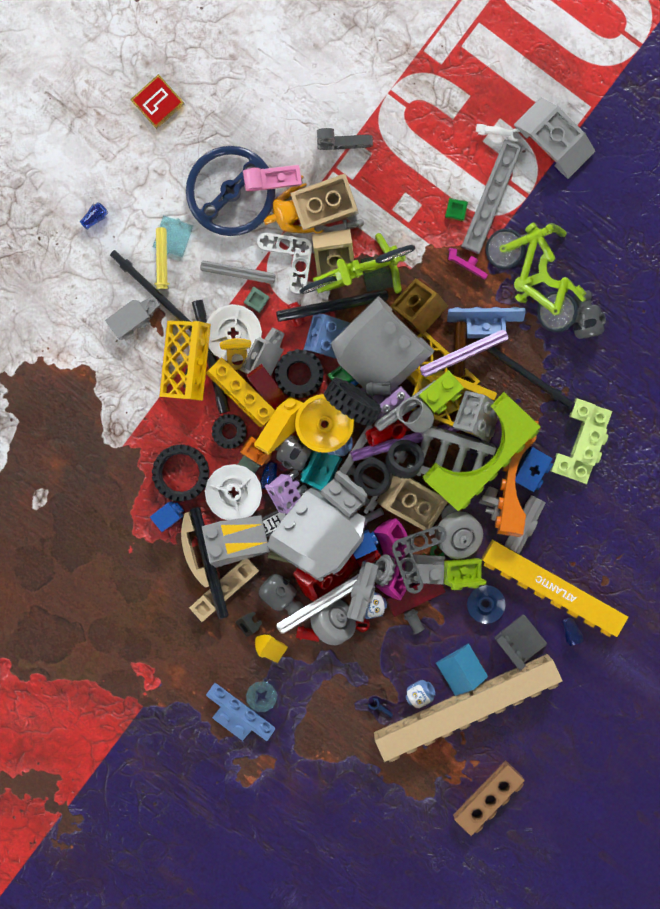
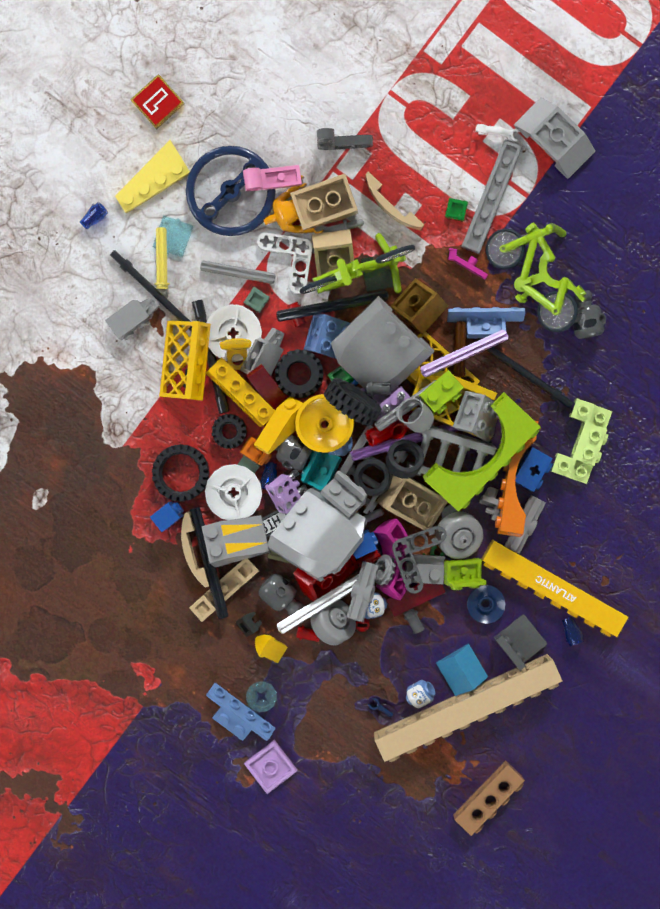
none -> light yellow wing [115,140,190,213]
none -> lavender tile [244,739,297,794]
none -> tan slope [365,172,424,230]

